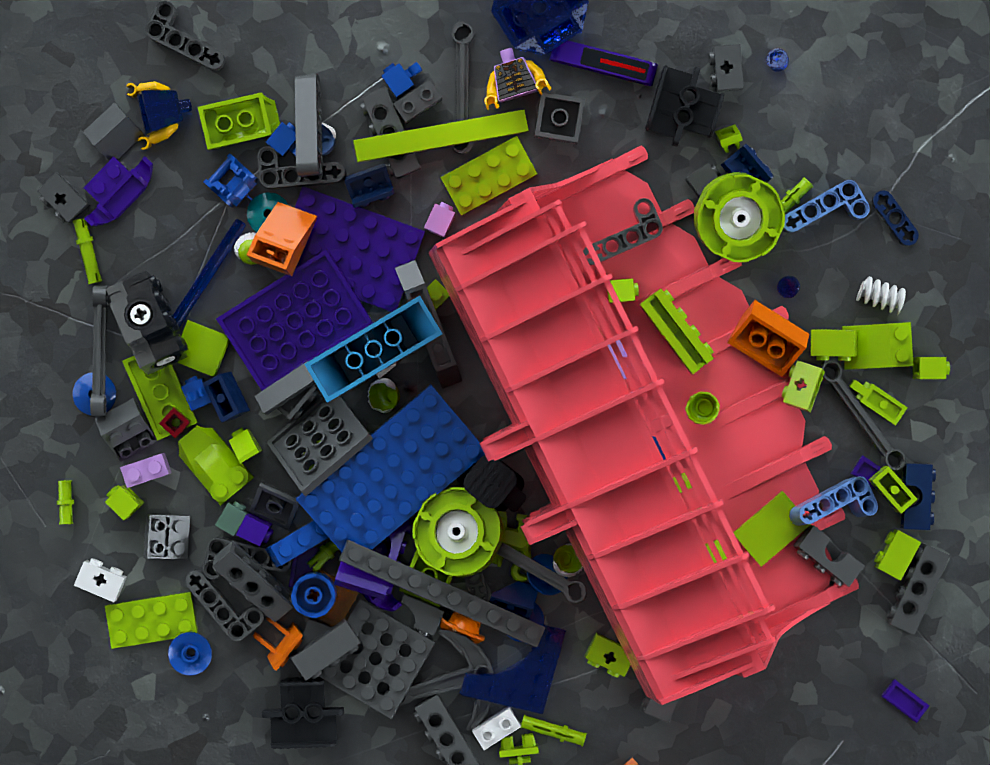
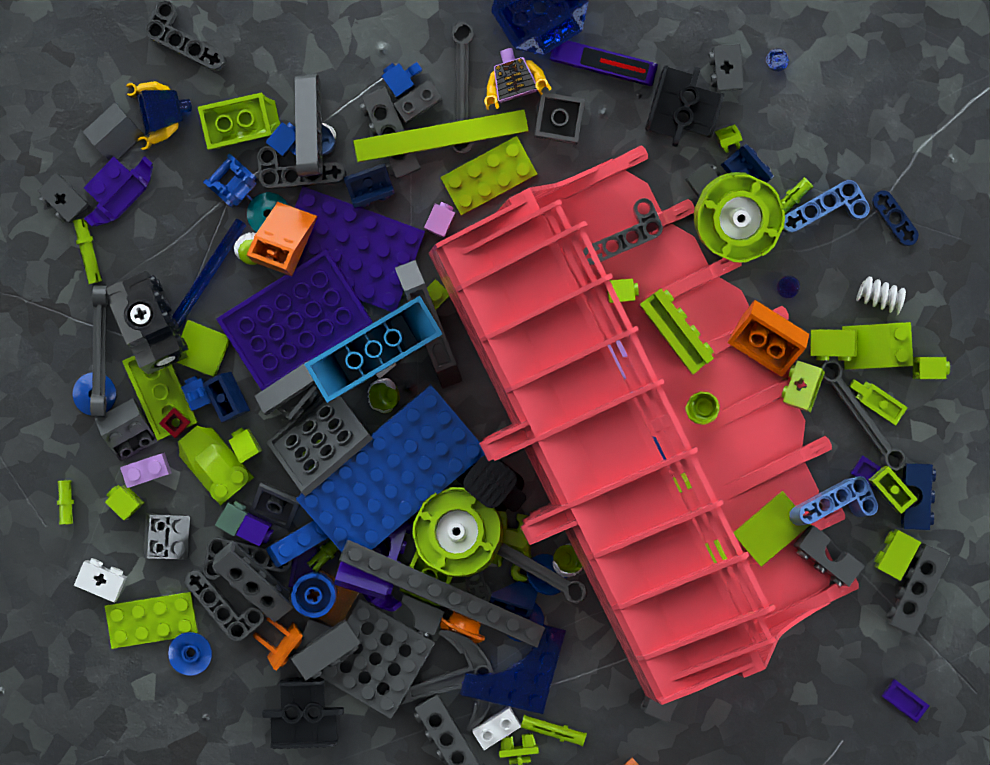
lime brick [585,632,631,678] -> none

